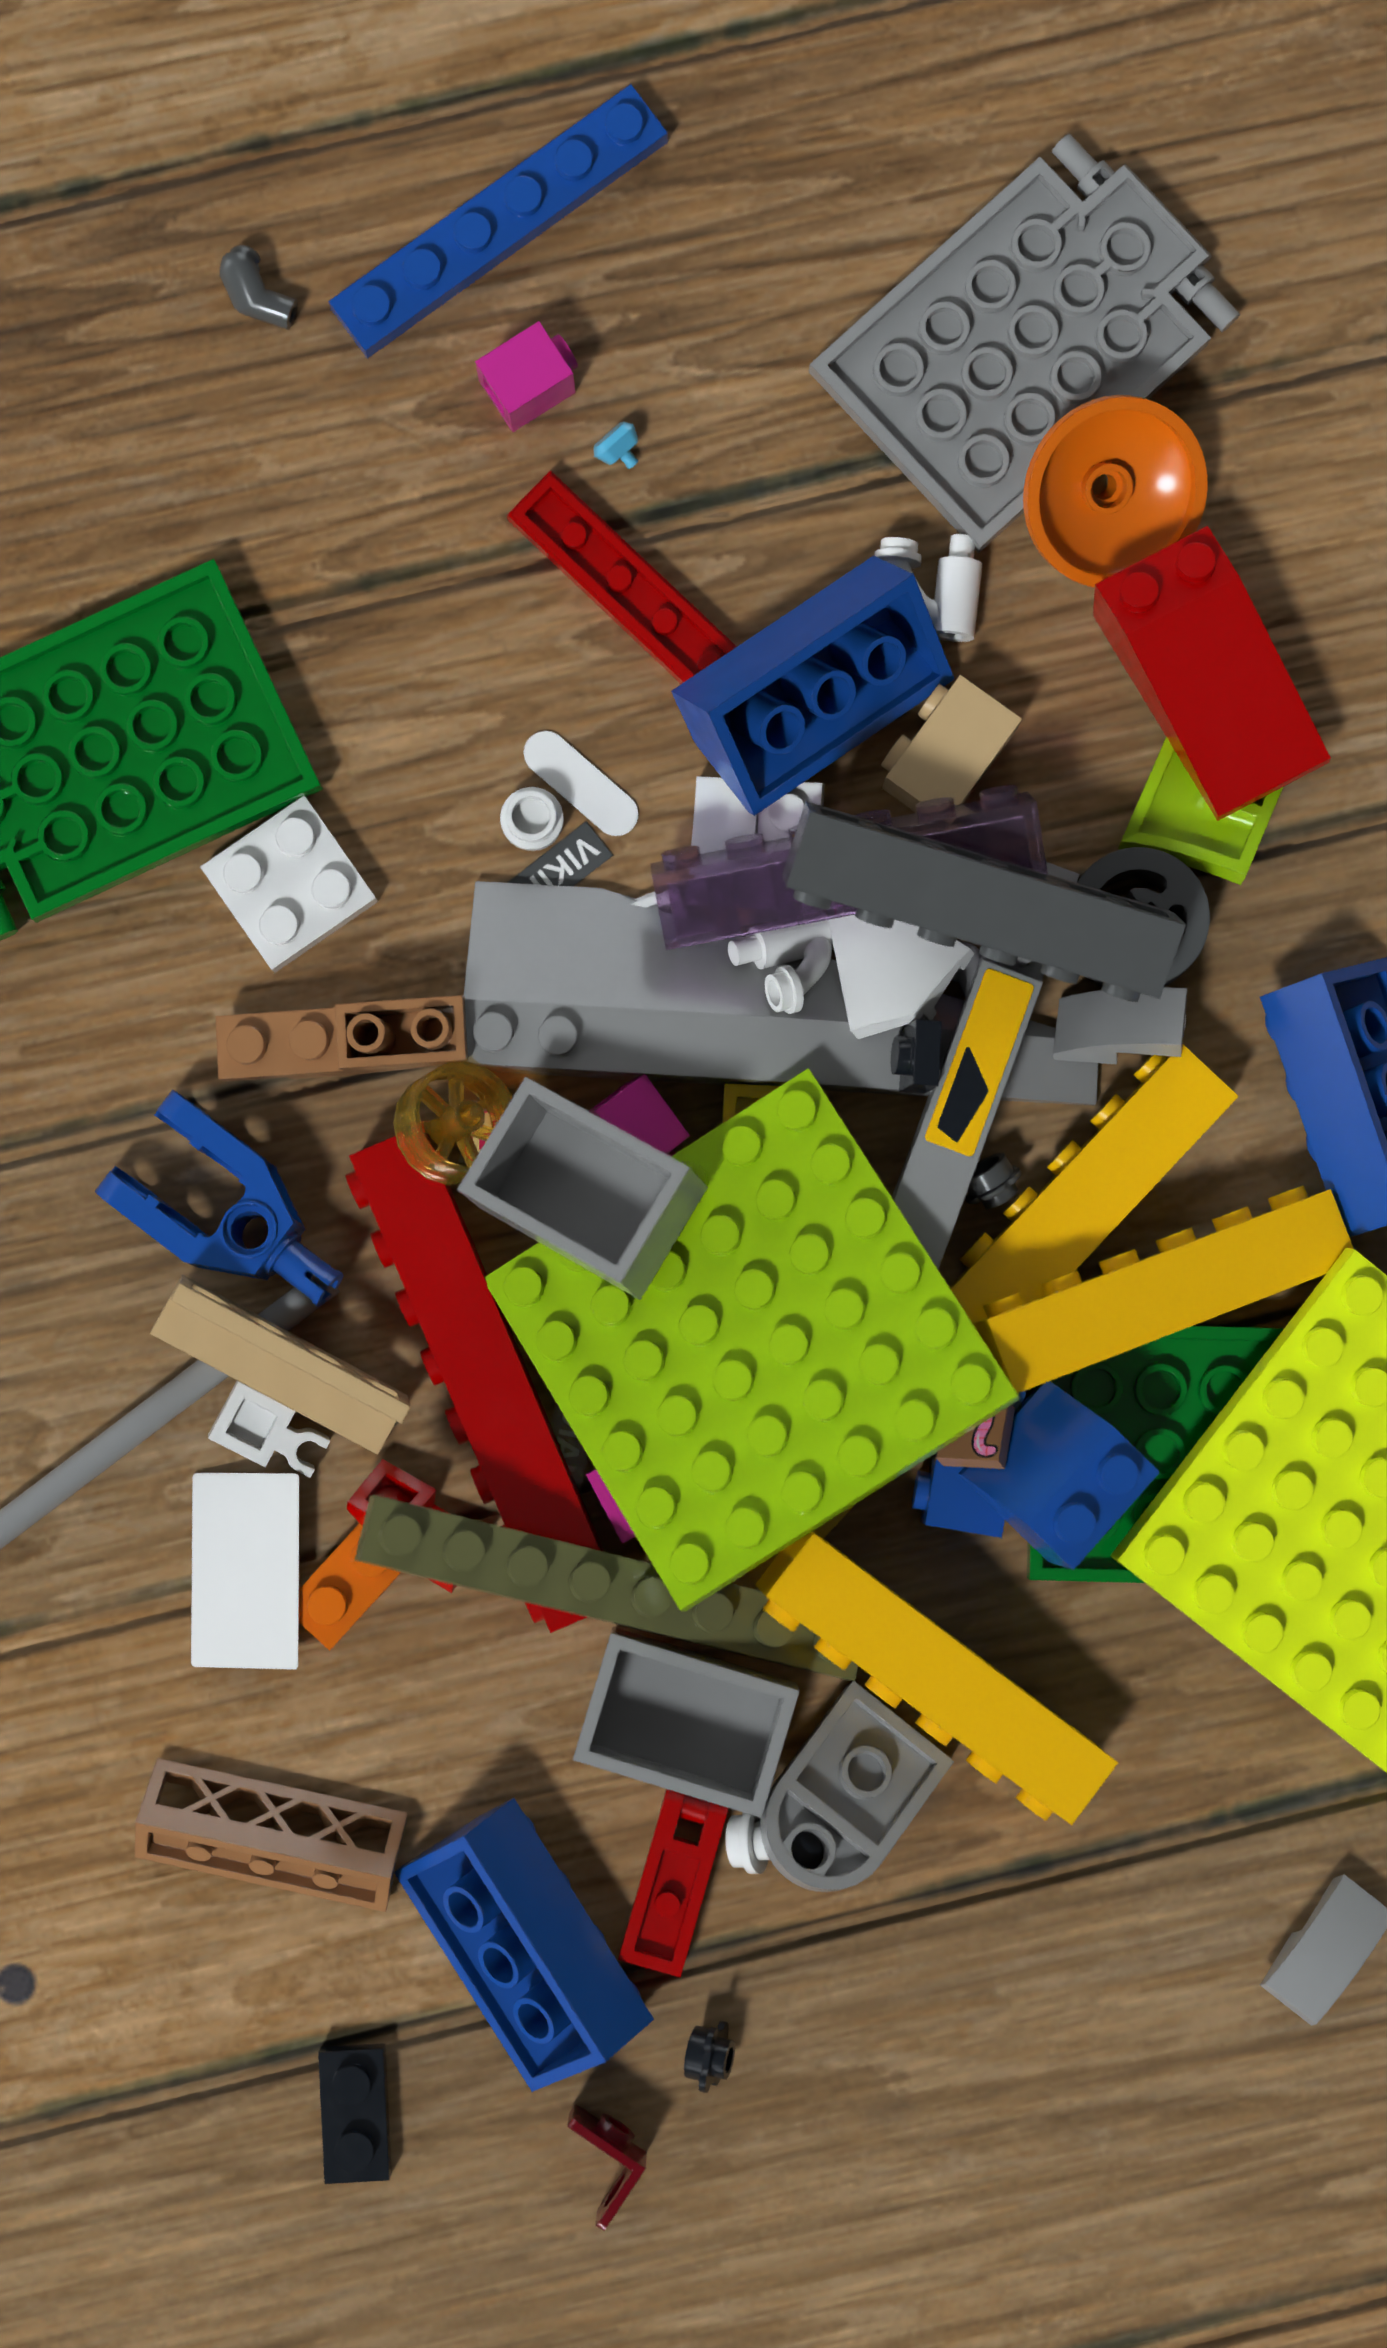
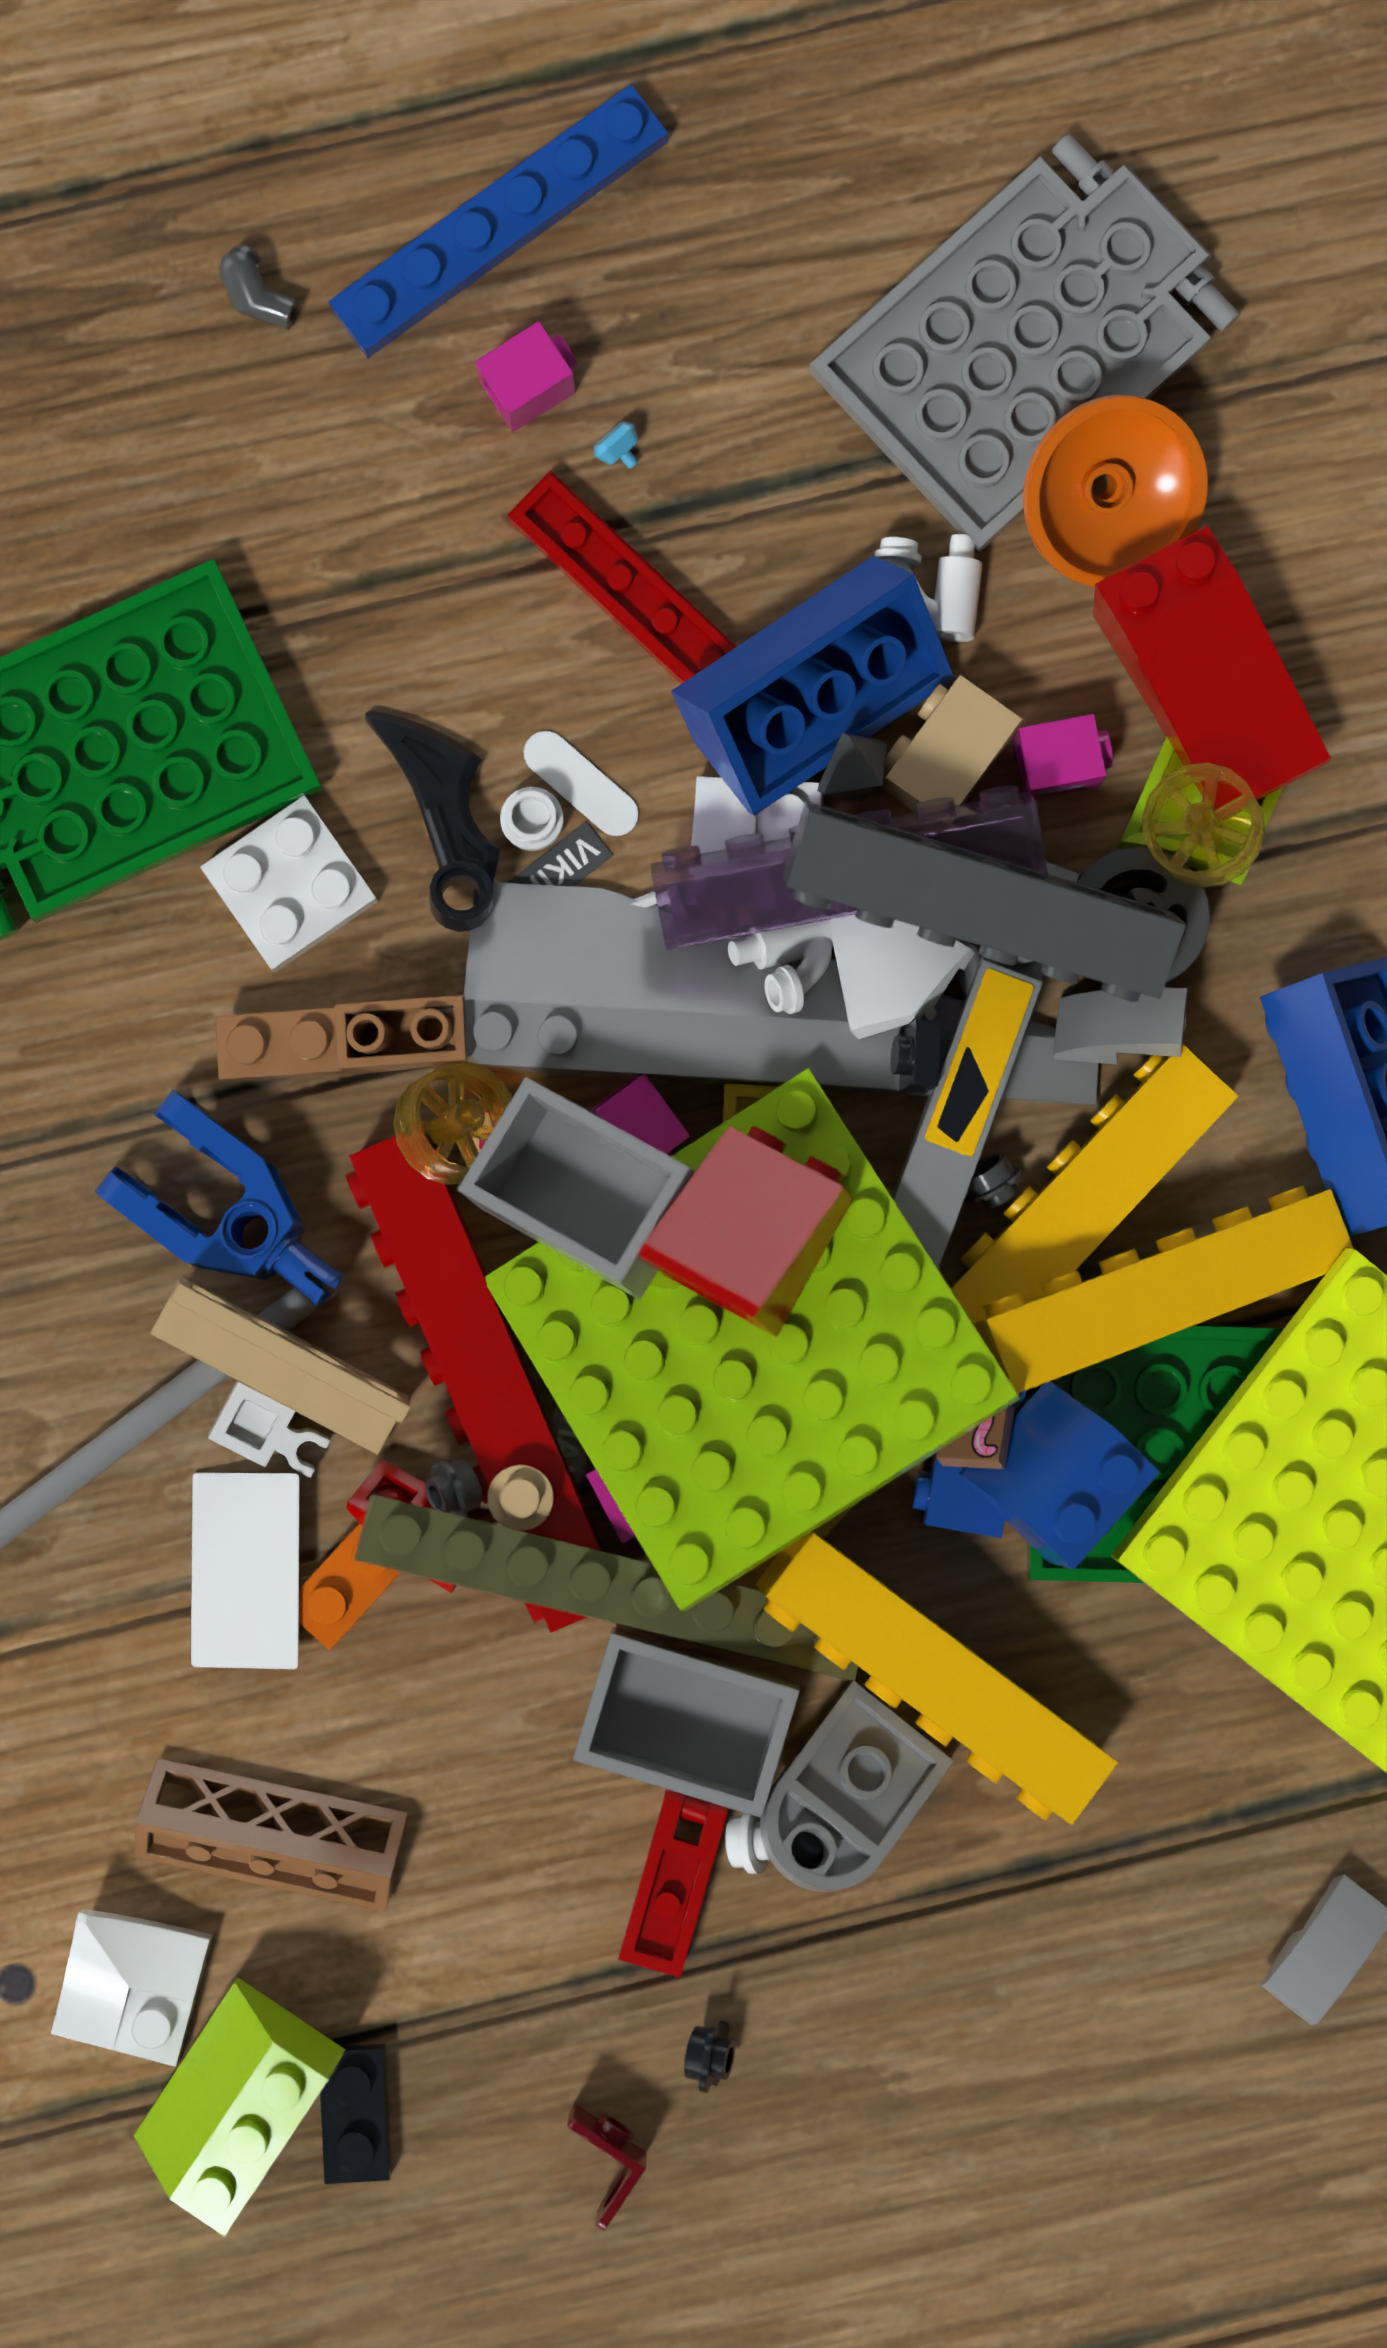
blue slope [394,1798,654,2092] -> none
none -> white plate [51,1909,213,2067]
none -> lime slope [134,1978,345,2236]
none -> black piece [365,711,500,932]
none -> dark grey plate [425,1459,482,1518]
none -> tan plate [488,1465,554,1531]
none -> red slope [637,1126,854,1337]
none -> dark grey slope [817,733,887,801]
none -> dark pink brick [1012,714,1113,802]
none -> clear yellow wheel [1142,763,1265,887]

